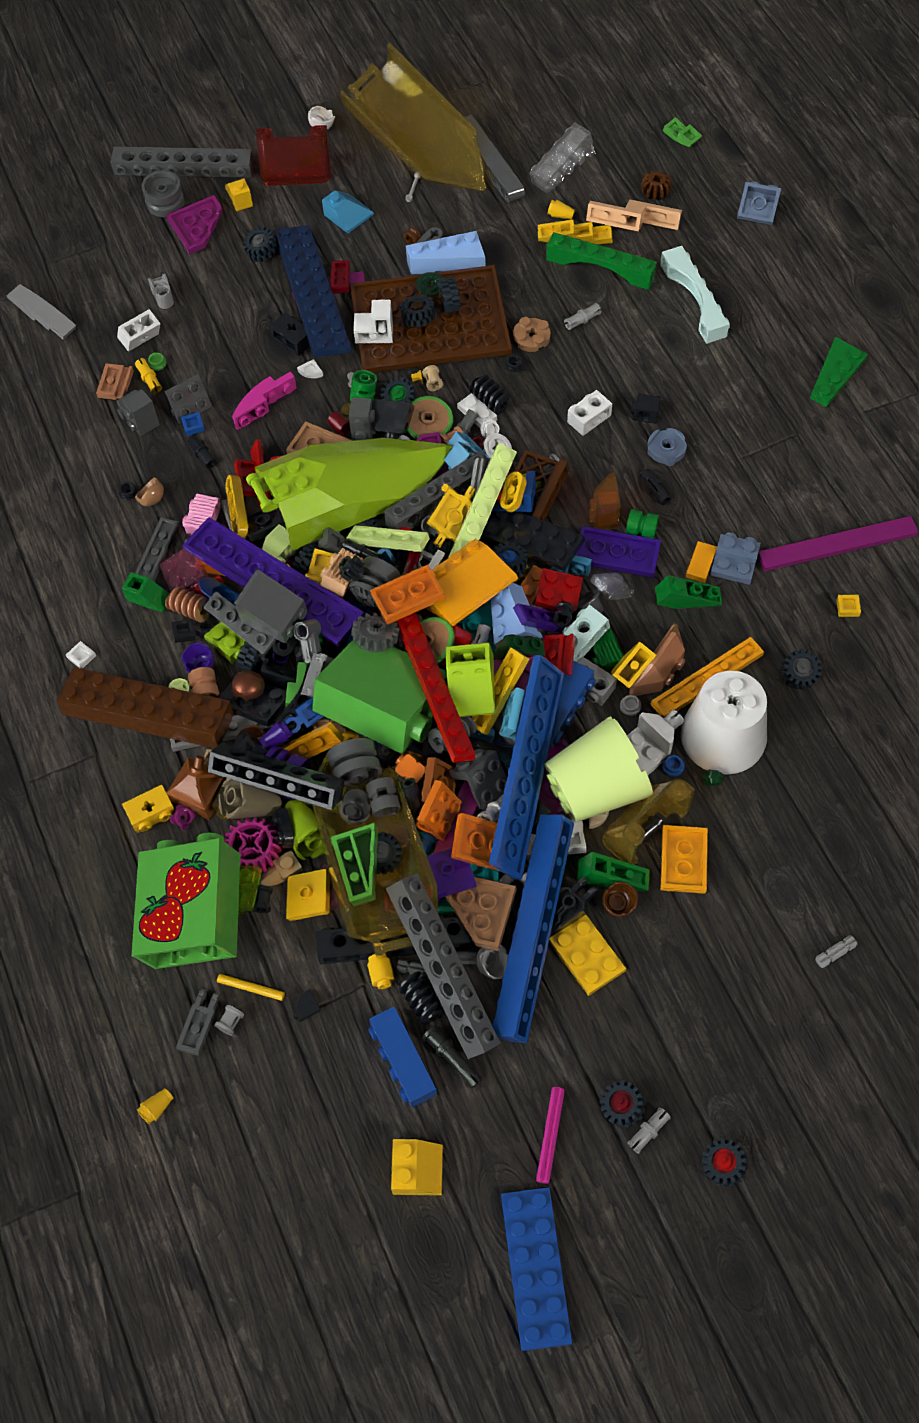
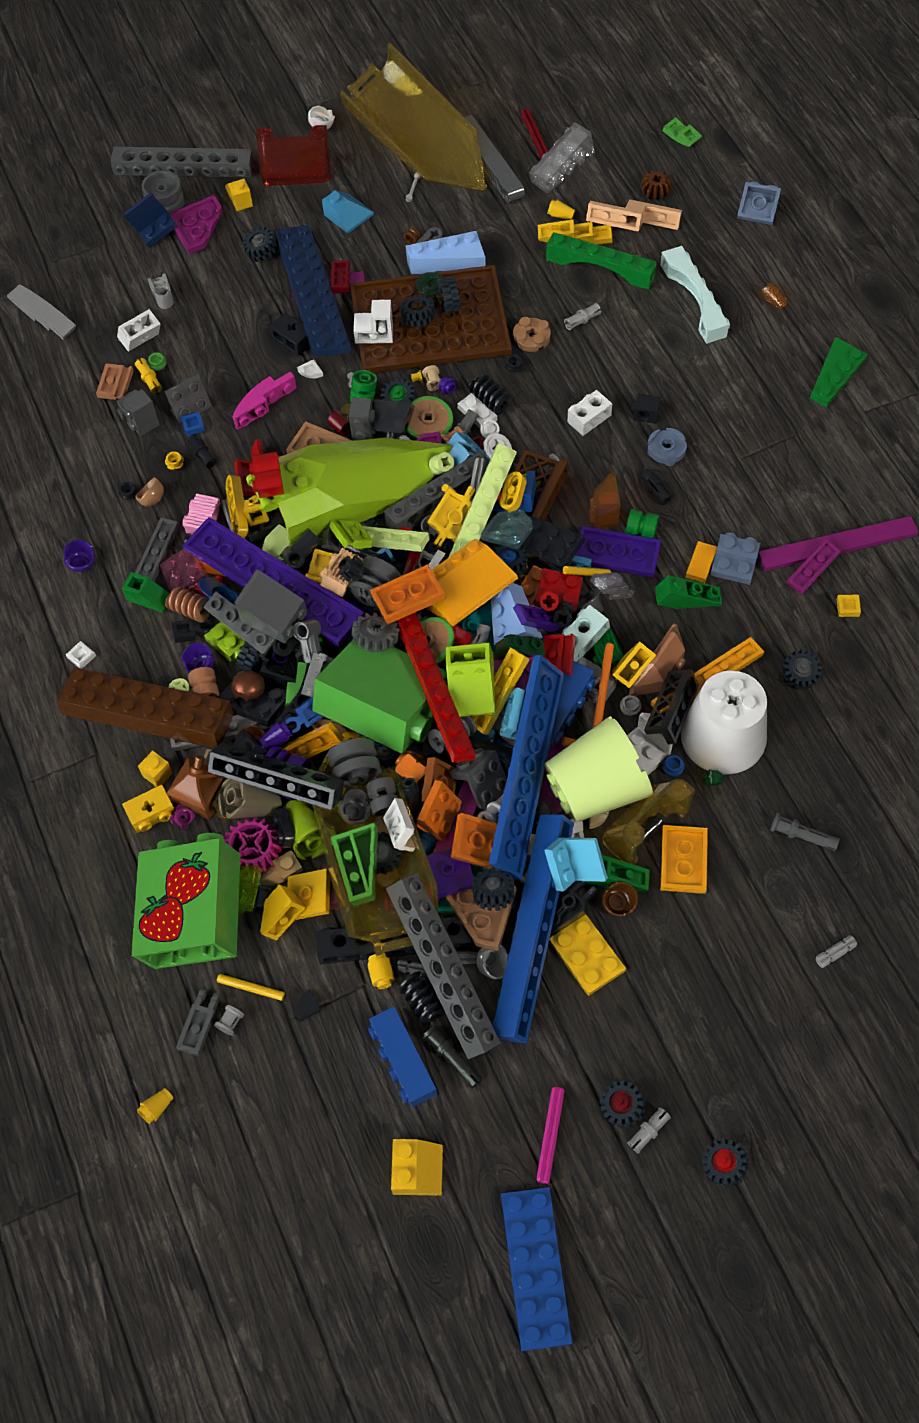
none -> dark purple hair [63,540,95,572]
none -> dark blue bracket [123,193,177,248]
none -> yellow brick [138,750,173,787]
none -> yellow plate [165,452,184,470]
none -> yellow brick [244,495,269,527]
none -> red brick [249,452,284,498]
none -> yellow slope [260,884,306,941]
none -> black piece [282,528,322,569]
none -> lime plate [329,520,373,549]
none -> white bracket [383,798,416,852]
none -> yellowish green wheel [429,452,454,475]
none -> dark purple plate [438,376,456,395]
none -> black wheel [472,868,514,911]
none -> clear light blue plate [481,509,533,549]
none -> dark red axle [521,108,550,161]
none -> red bush [540,590,559,611]
none -> medium azure bracket [544,838,608,891]
none -> orange bar [562,643,614,746]
none -> yellow bar [563,566,611,577]
none -> black fence [644,669,699,745]
none -> clear orange cone [761,282,788,310]
none -> dark grey pin [770,812,840,852]
none -> magenta tile [786,538,841,595]

